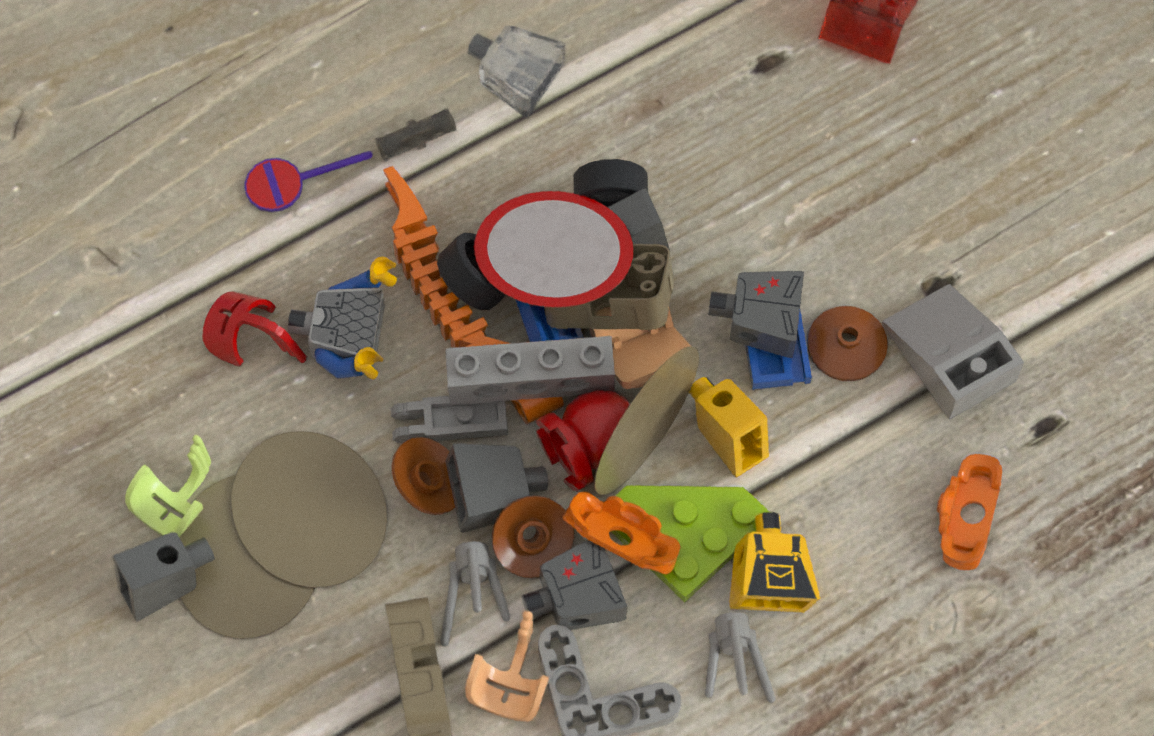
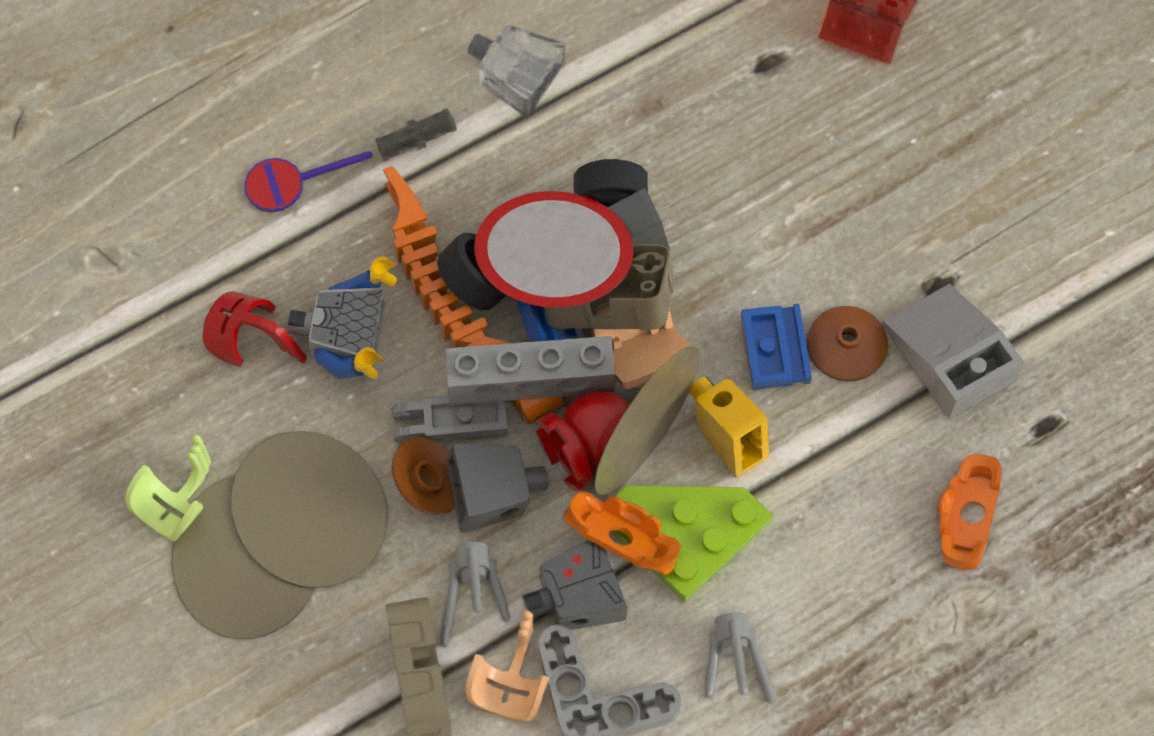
dark grey torso [113,532,215,622] -> none
dark orange dish [492,495,574,578] -> none
dark grey torso [708,271,804,358] -> none
yellow torso [729,512,820,613] -> none

